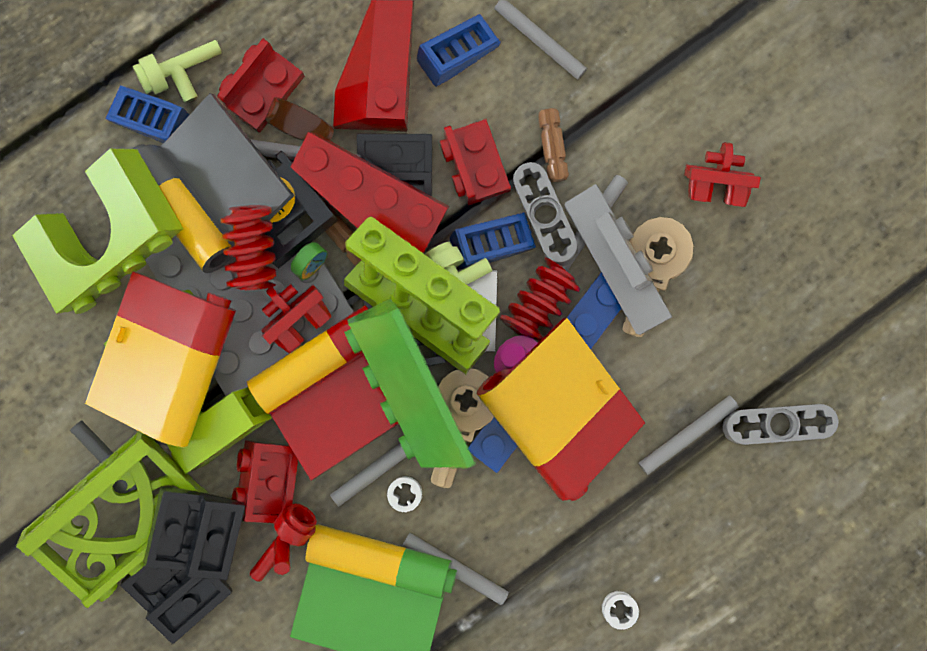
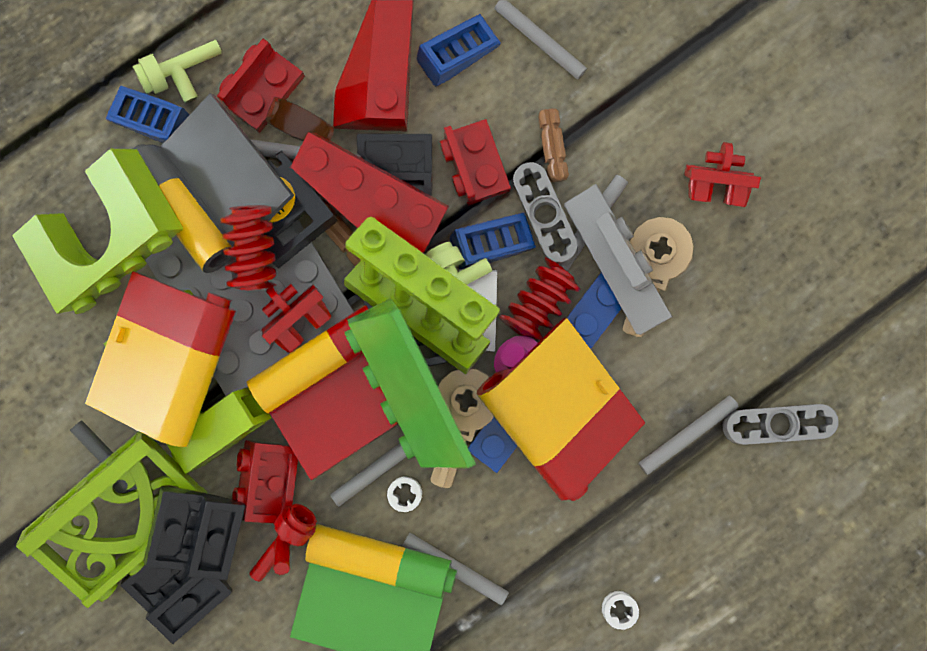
bright green tile [291,242,328,281] -> none

